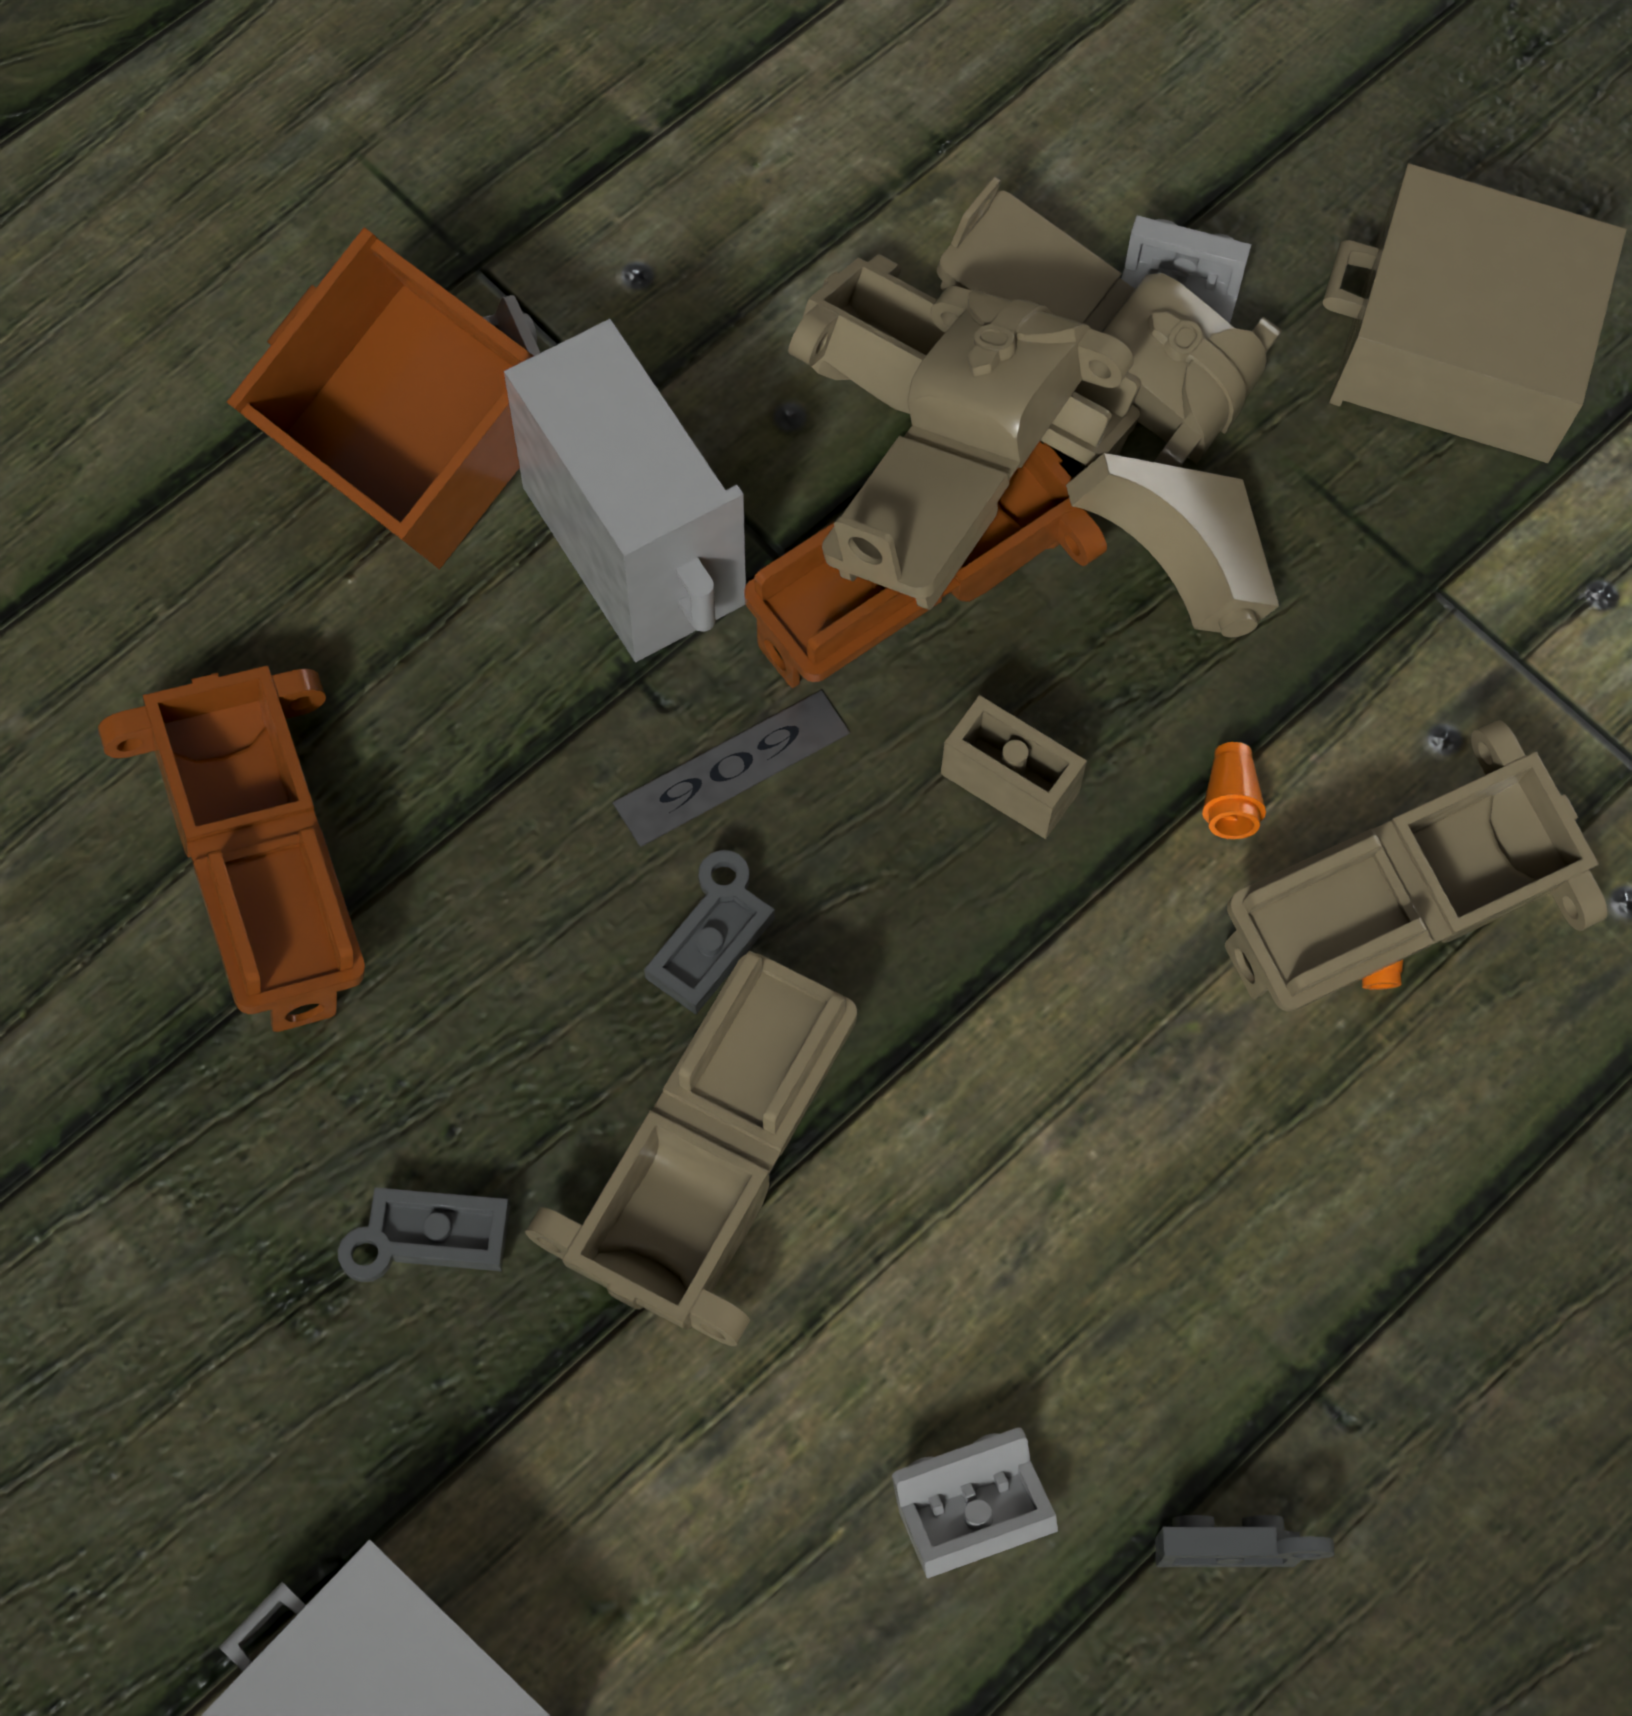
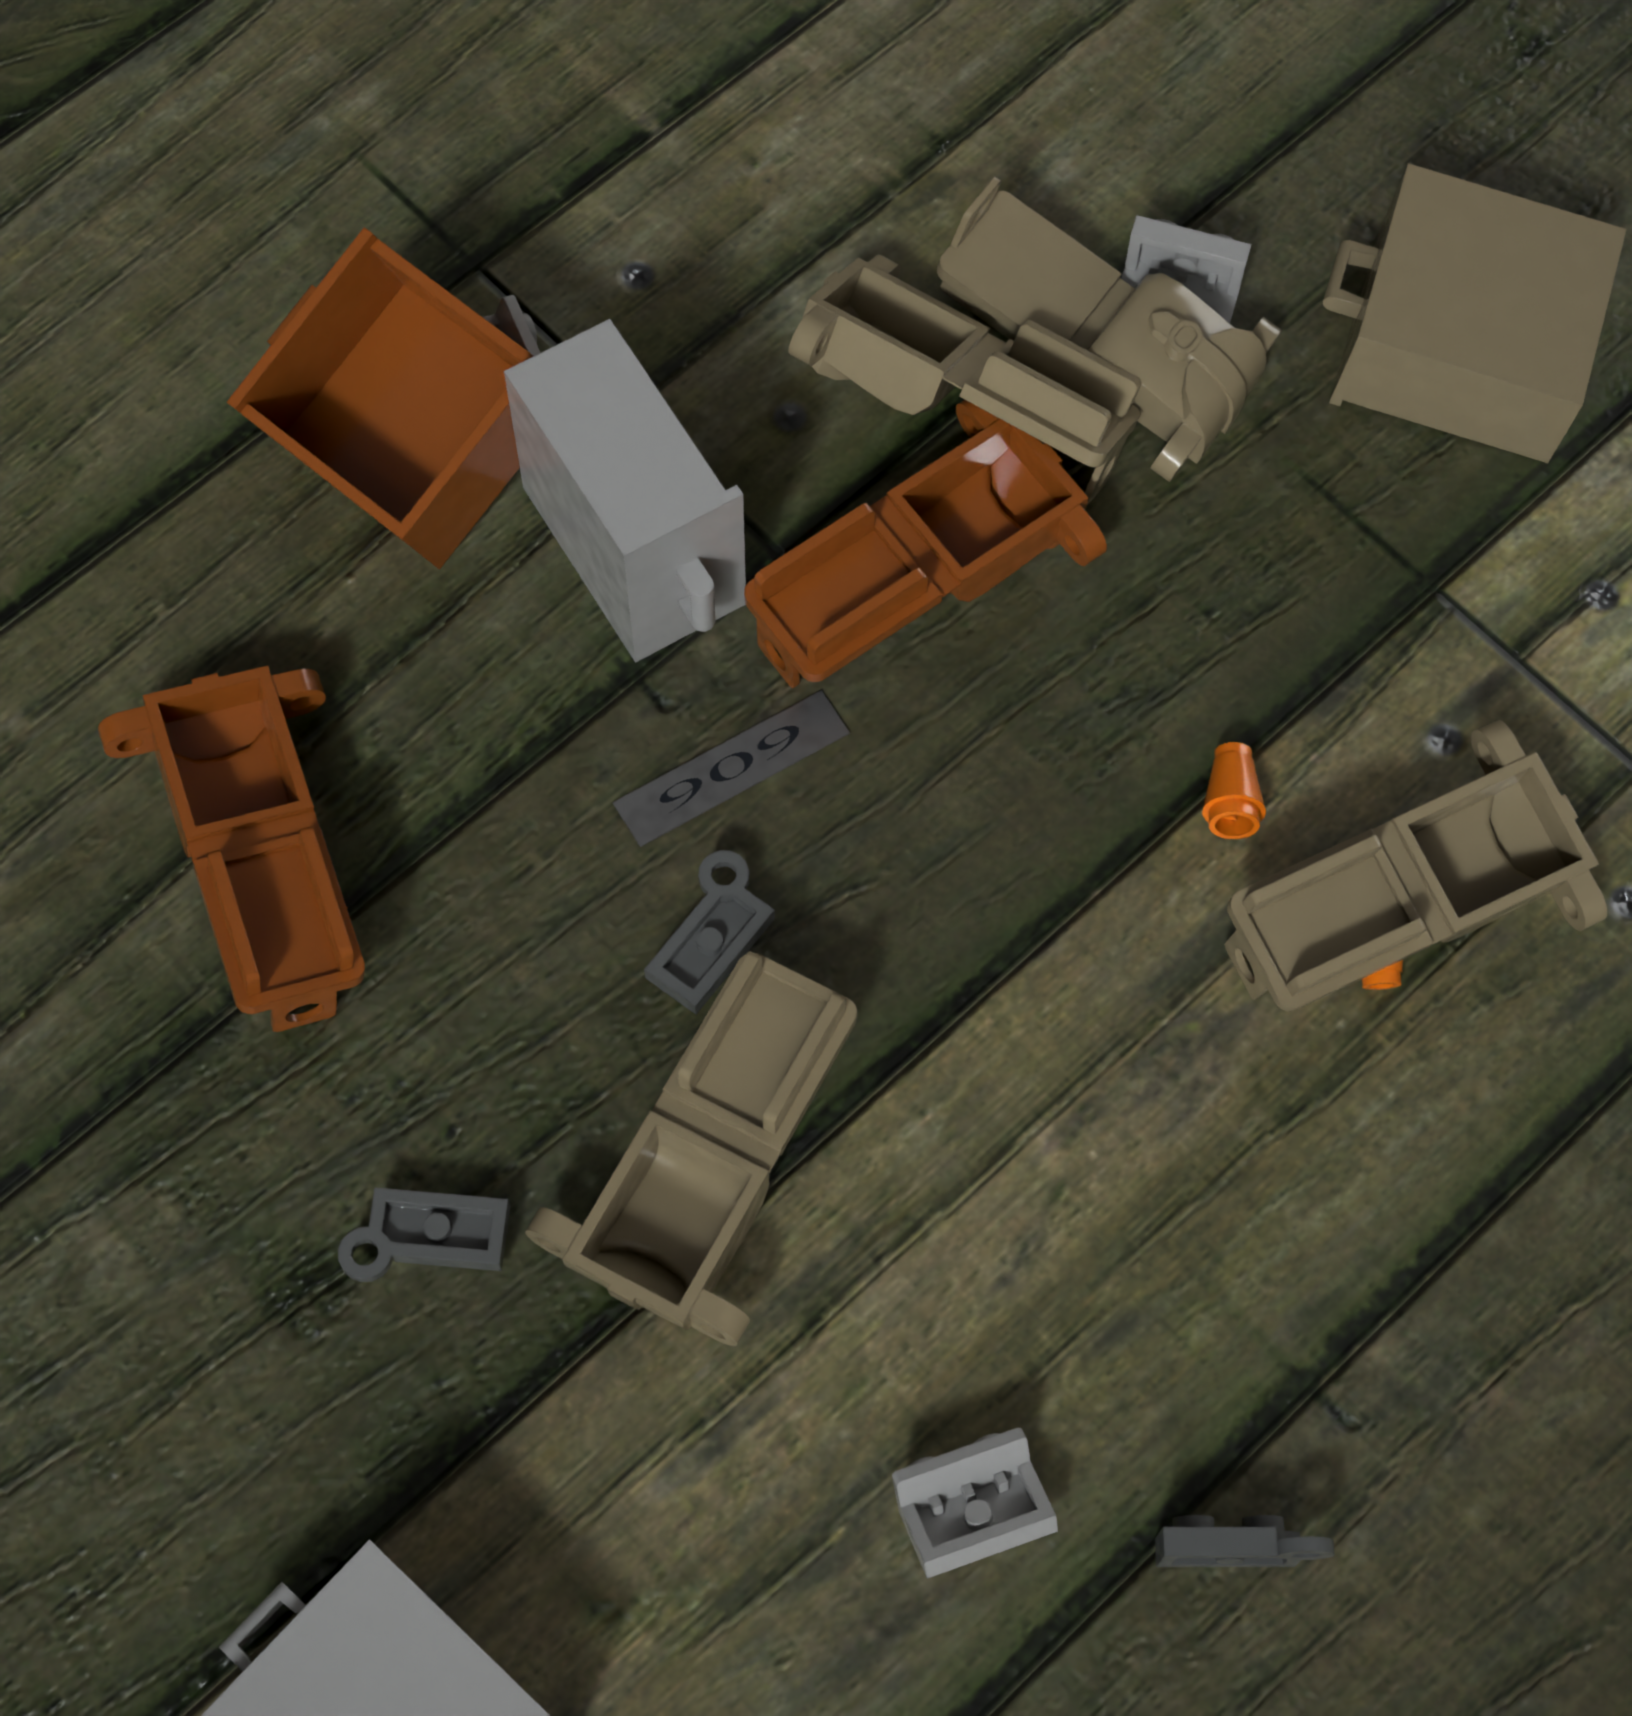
dark tan piece [822,286,1134,610] -> none
dark tan brick [941,695,1087,839] -> none
dark tan arch [1066,453,1279,638] -> none

